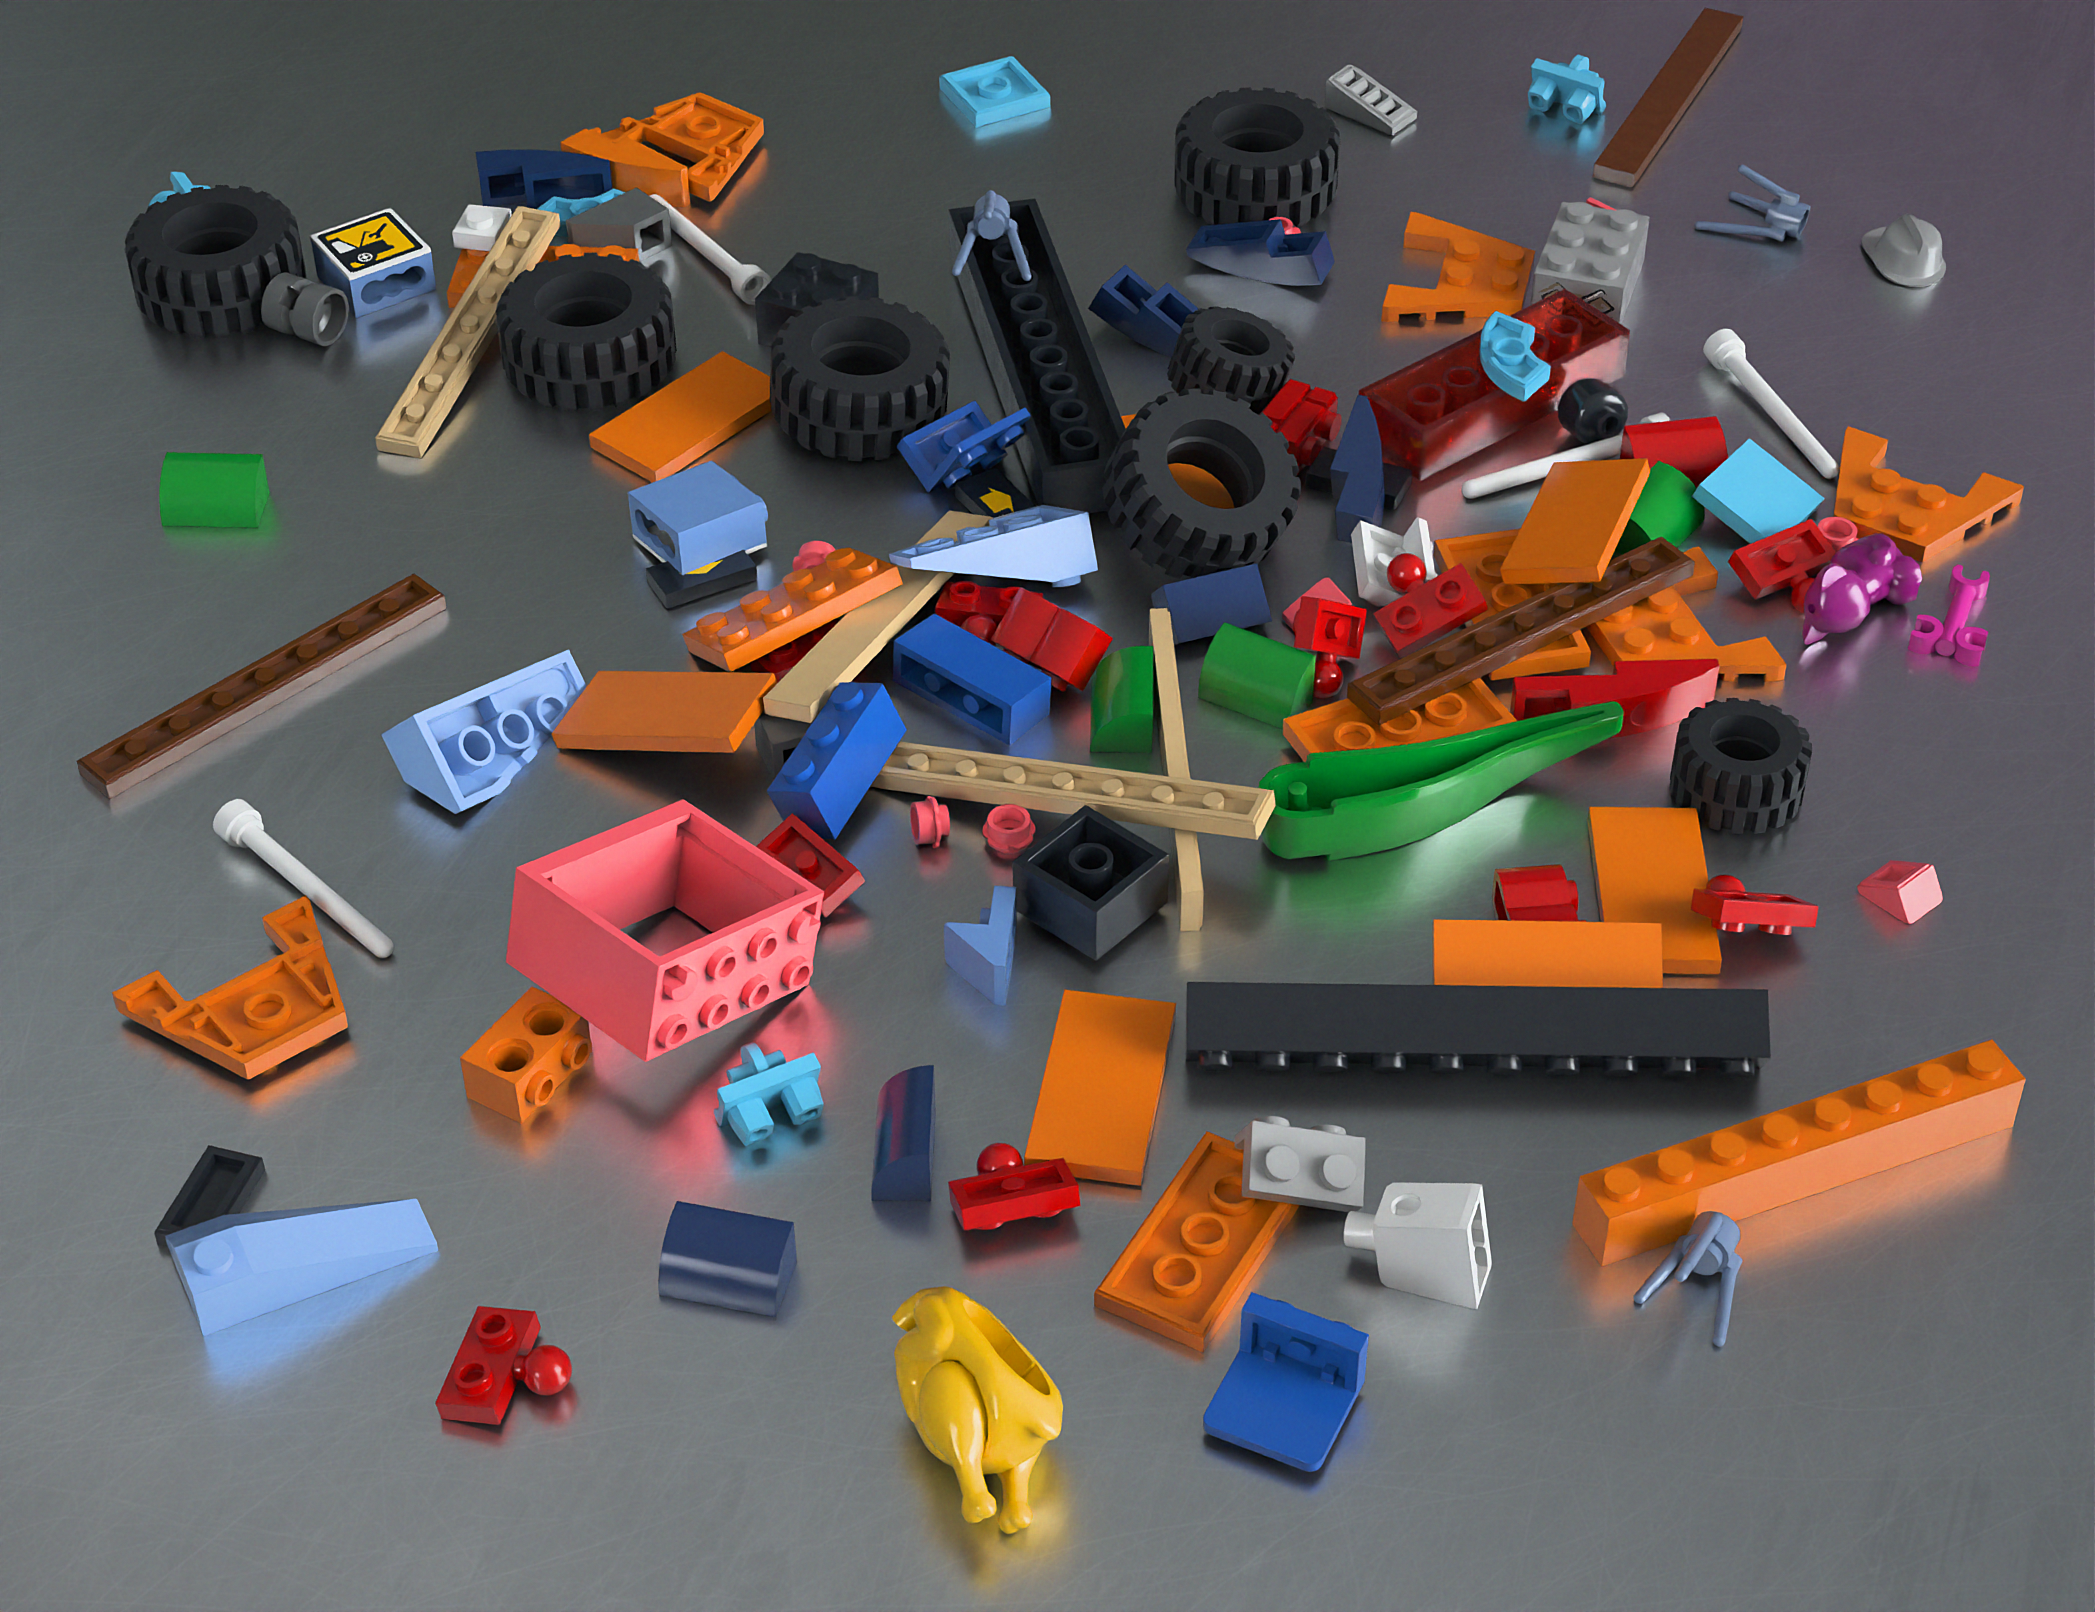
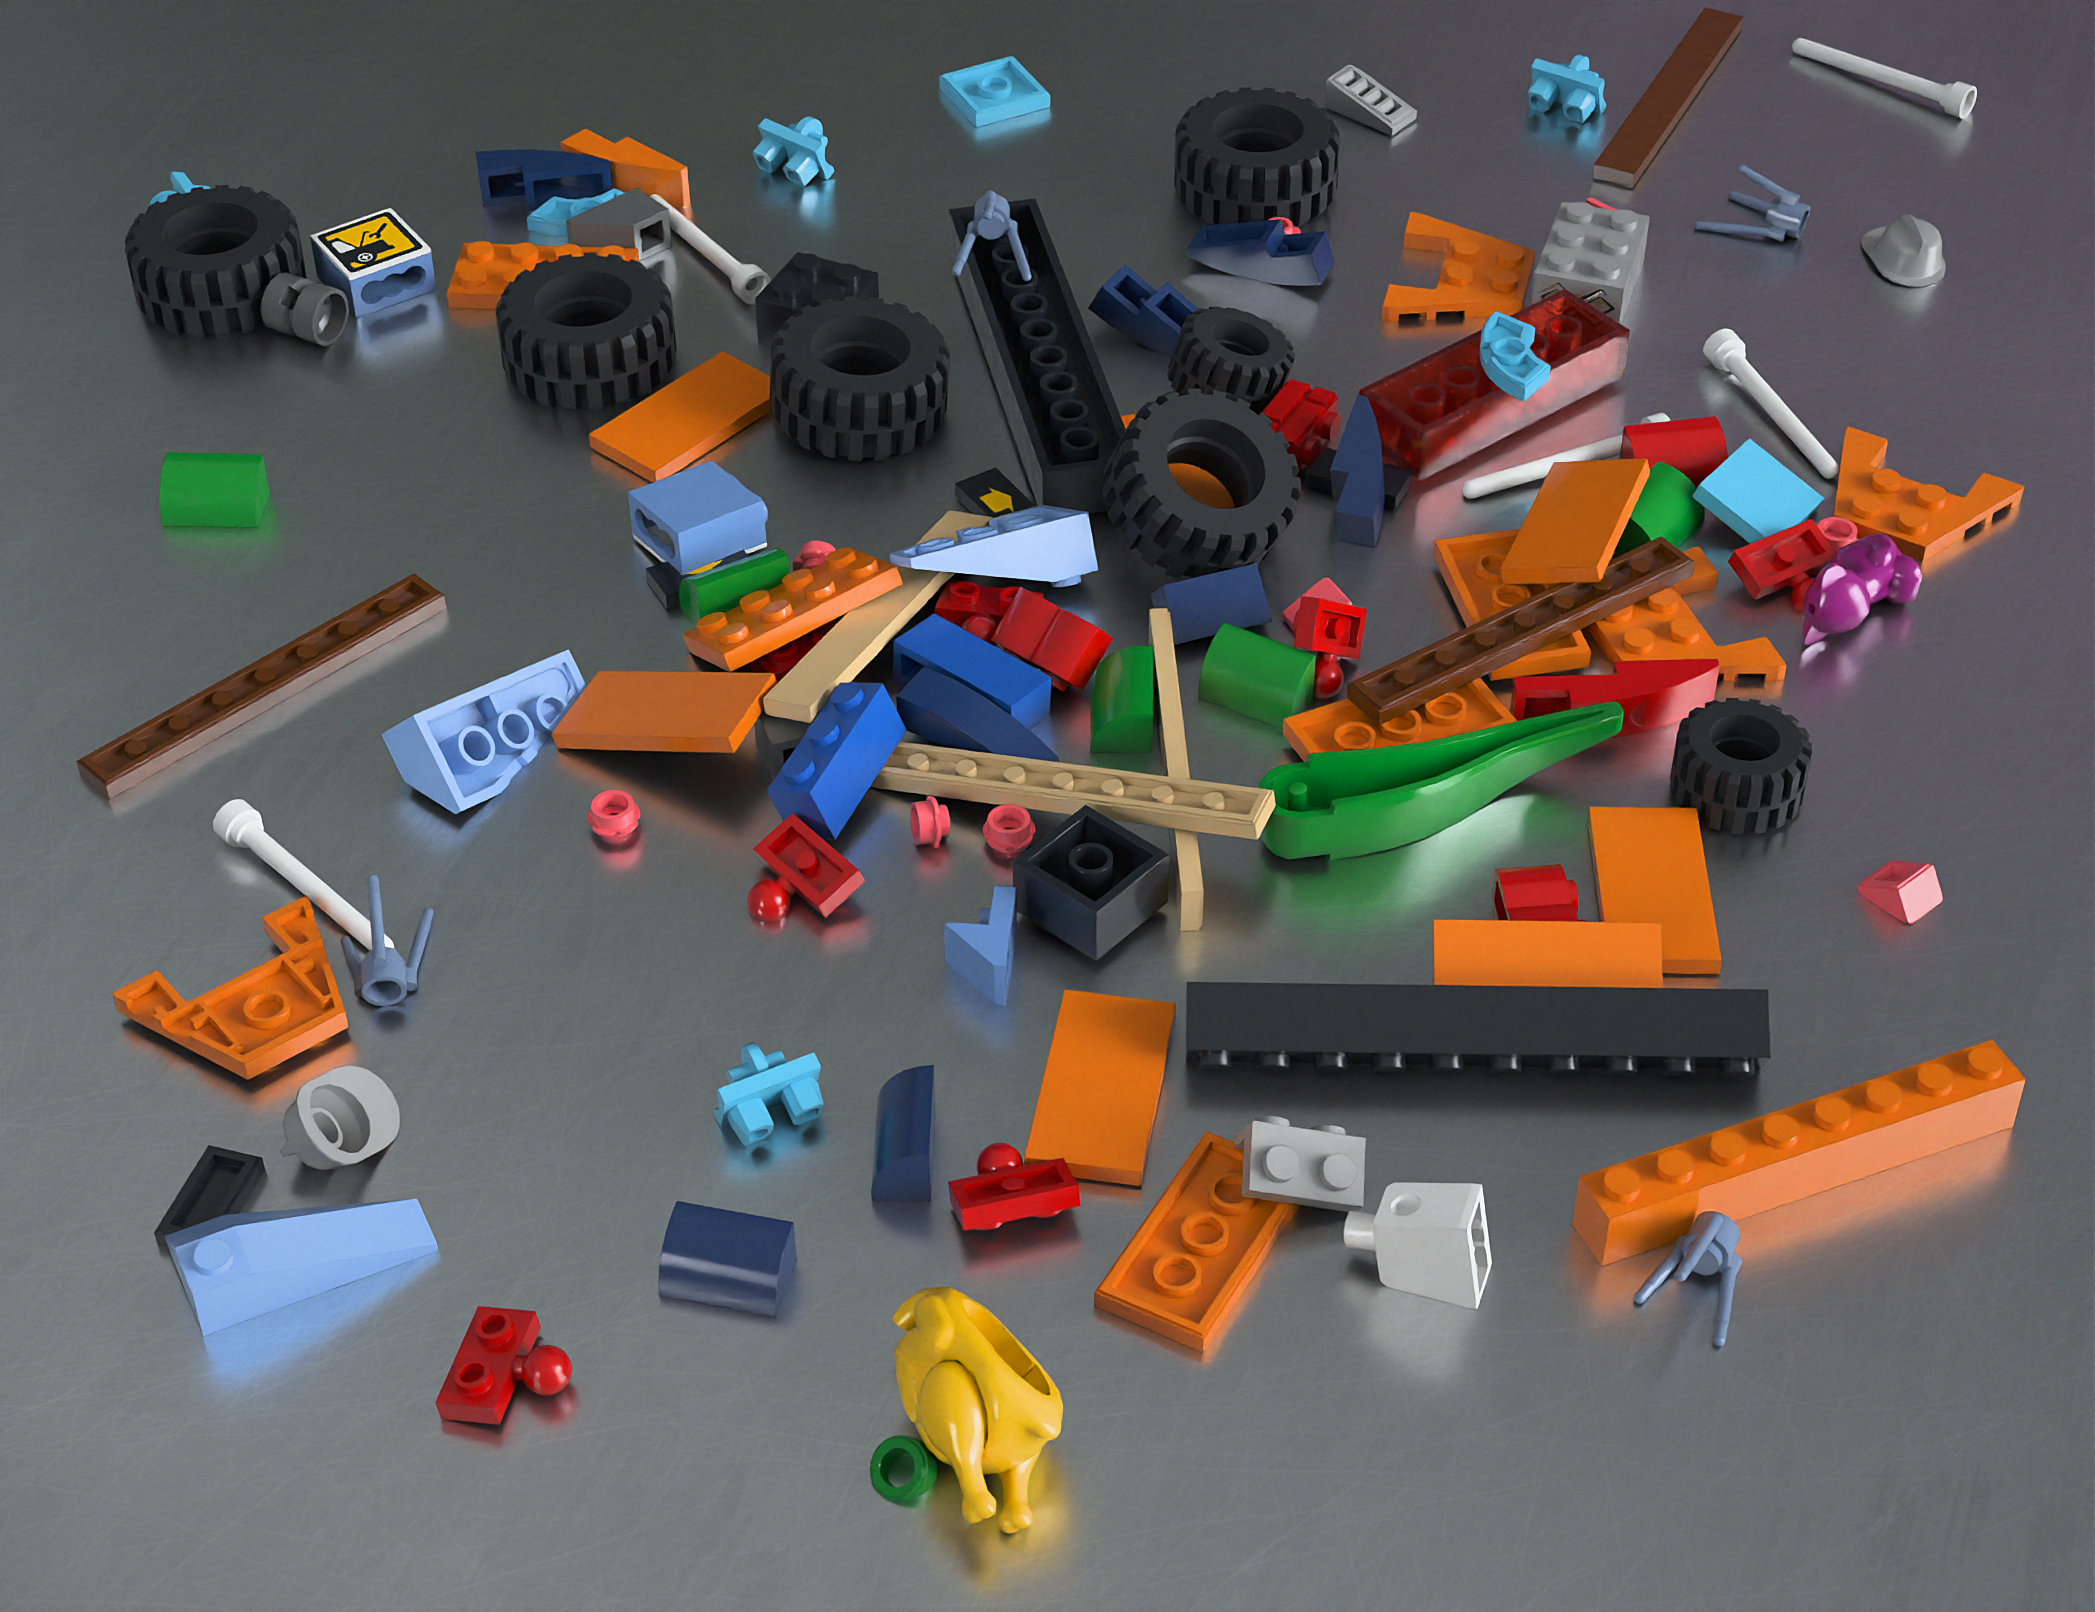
tan tile [375,206,561,459] -> none
white bracket [452,204,512,251] -> none
orange brick [460,986,592,1124] -> none
coral window [506,799,824,1062] -> none
orange wing [590,92,764,202] -> none
blue bracket [896,400,1031,493] -> none
blue bracket [1203,1292,1369,1472] -> none
white bracket [1351,517,1437,607] -> none
red plate [1373,553,1489,659] -> none
black head [1558,377,1628,445] -> none
red plate [1691,875,1819,935] -> none
dark pink bar [1908,564,1990,667] -> none
none -> light grey piece [280,1065,400,1170]
none -> sand blue plant [340,874,434,1006]
none -> coral plate [587,790,640,839]
none -> green brick [679,548,789,627]
none -> medium azure hips [752,116,834,188]
none -> green piece [870,1435,938,1501]
none -> dark blue slope [896,666,1059,762]
none -> white piece [1792,38,1977,119]

